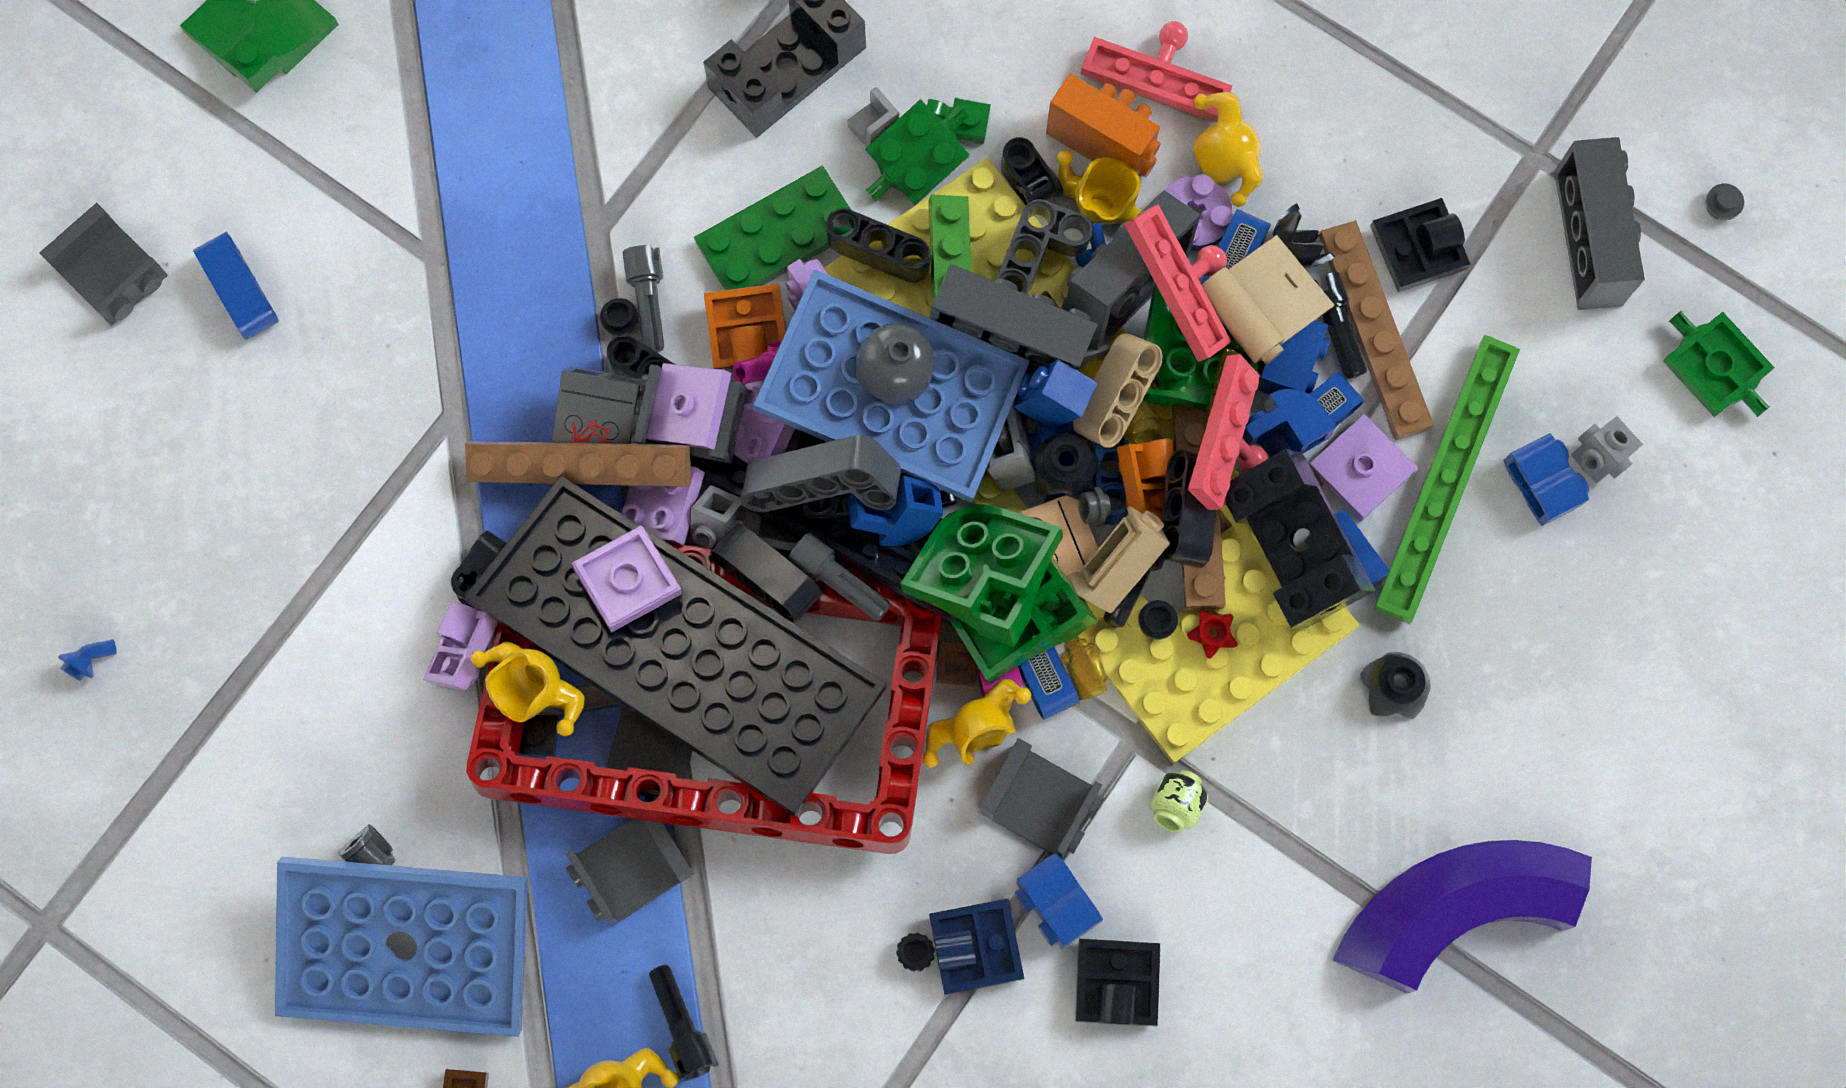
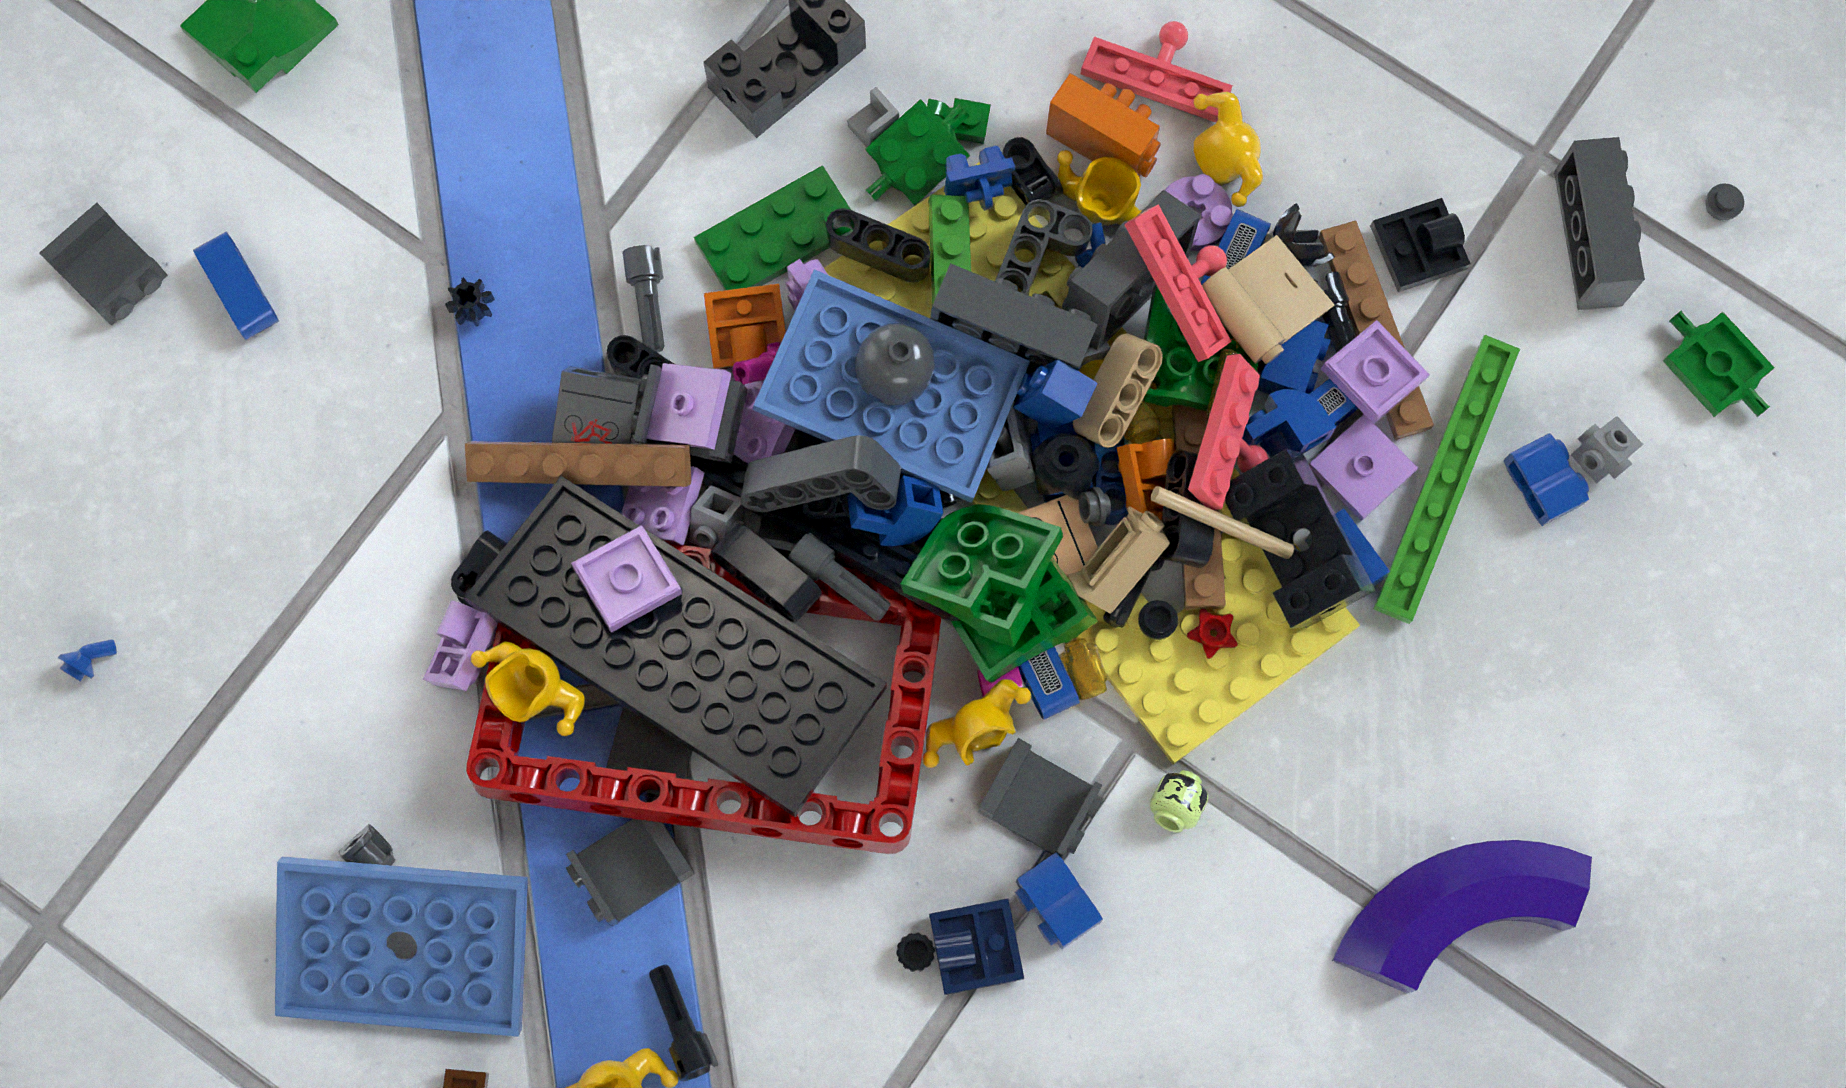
black plate [518,715,558,757] -> none
black plate [600,298,639,336] -> none
reddish brown plate [936,641,977,687] -> none
black plate [1075,938,1161,1027] -> none
black piece [1360,652,1431,719] -> none
none -> black gear [445,277,495,327]
none -> blue hips [944,146,1015,211]
none -> tan bar [1151,486,1294,559]
none -> lavender plate [1321,320,1430,424]

